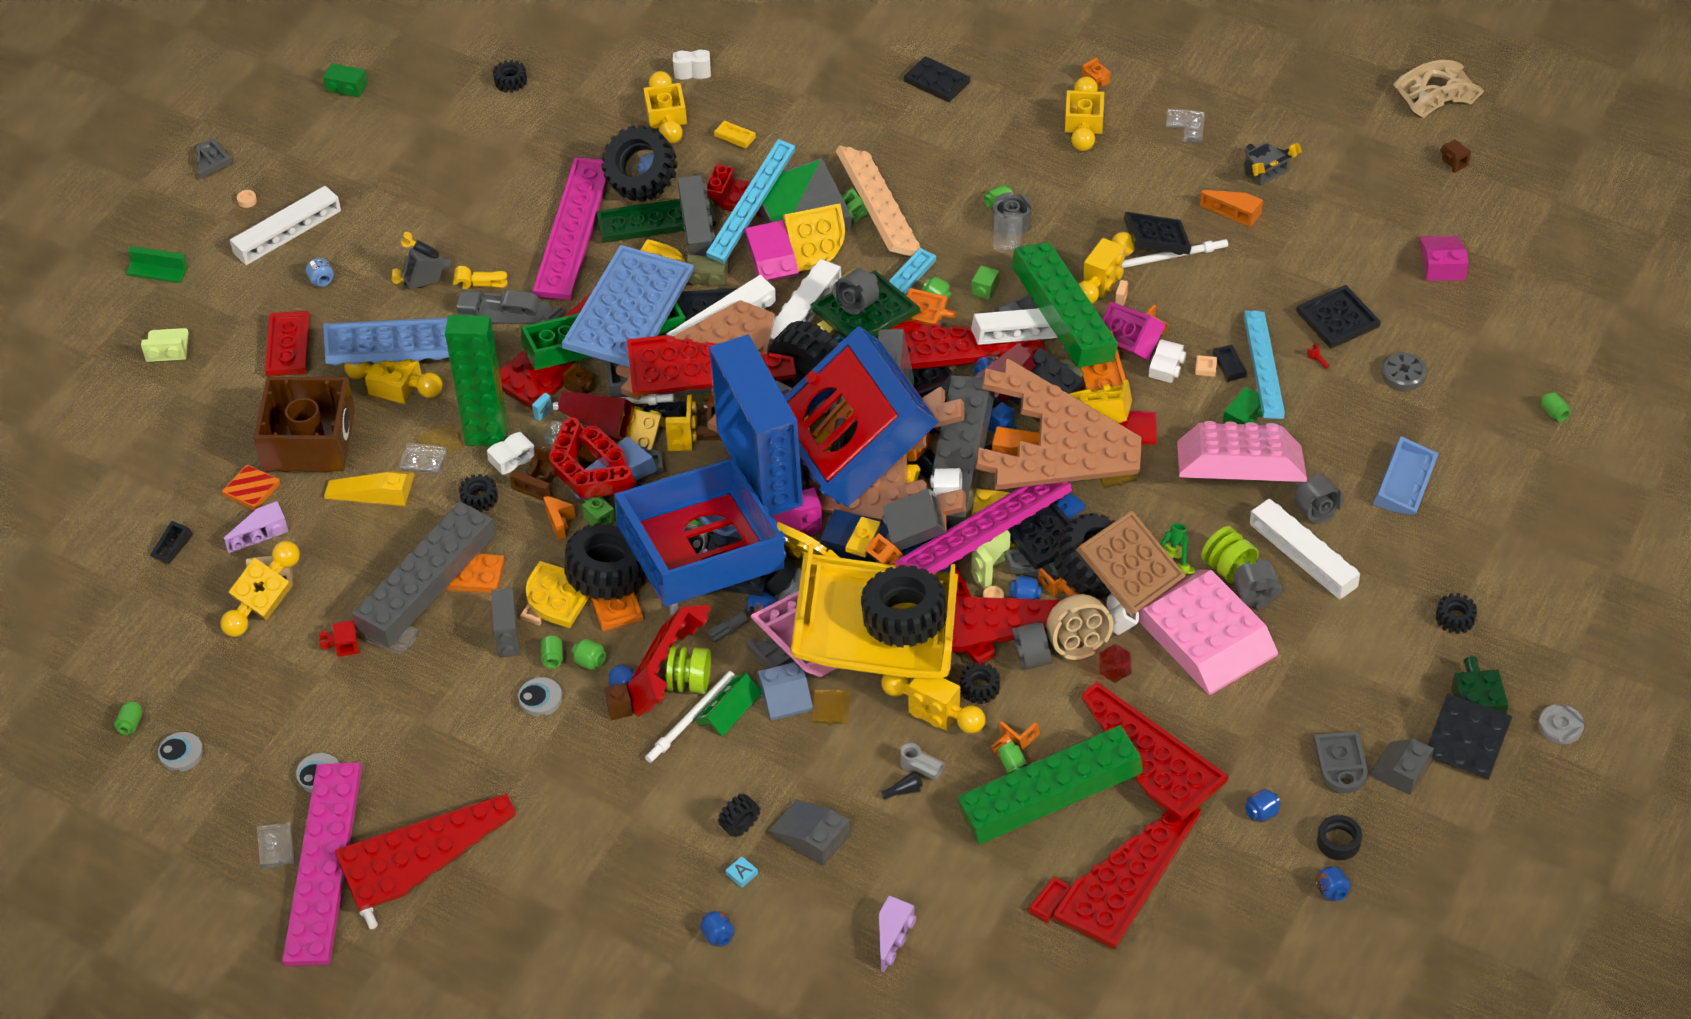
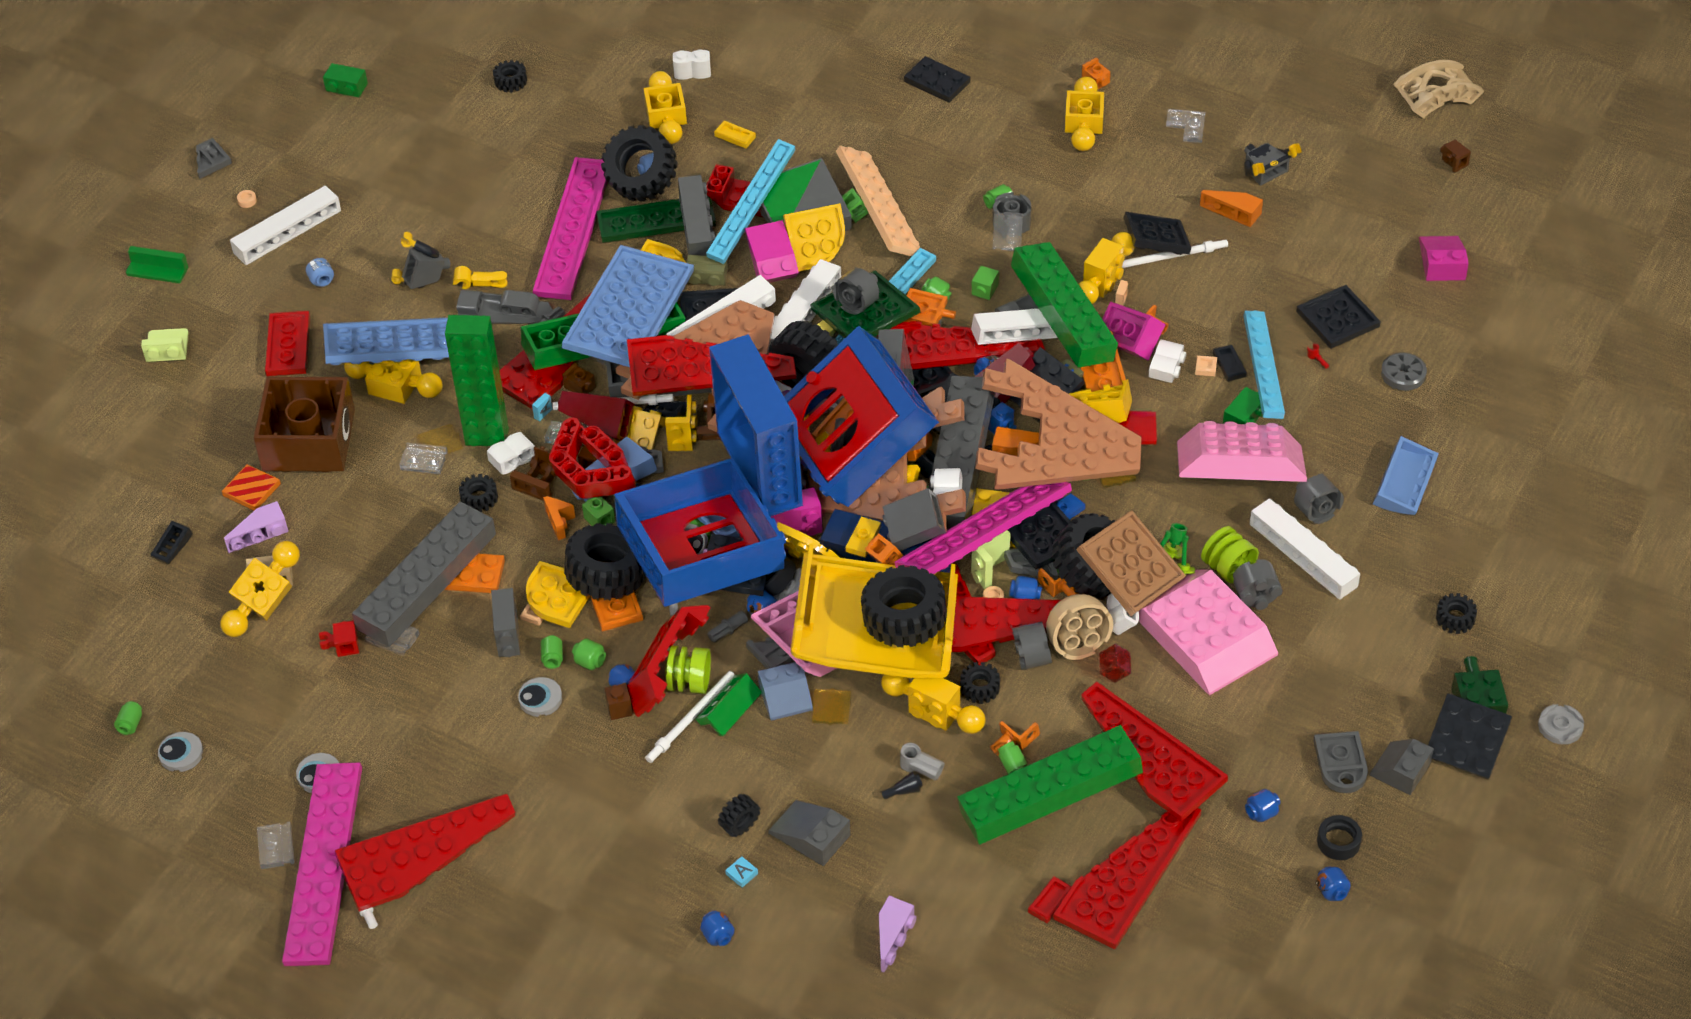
yellow wedge [324,470,414,506] -> none
bright green brick [1541,392,1571,422] -> none

